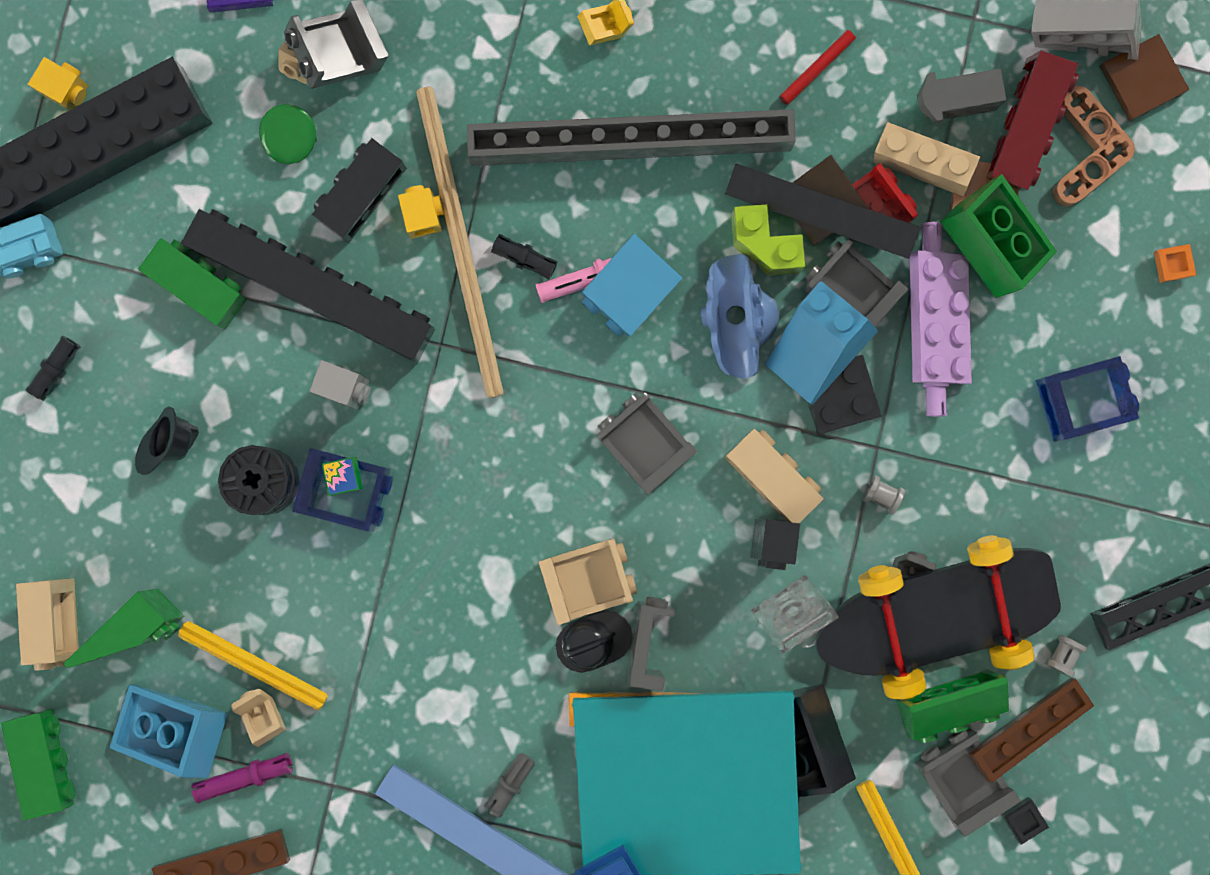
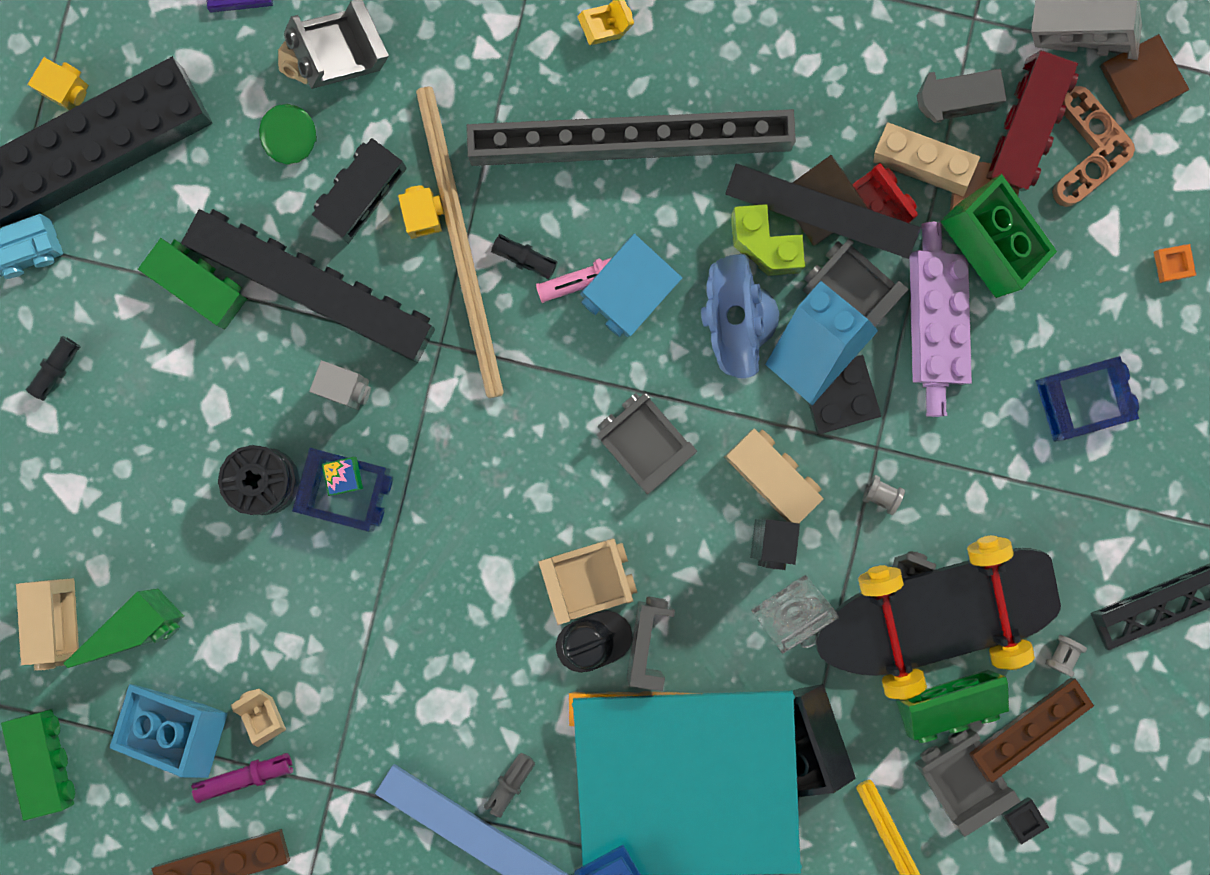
black piece [135,406,199,475] -> none
yellow axle [178,621,328,710] -> none
red bar [779,30,856,105] -> none

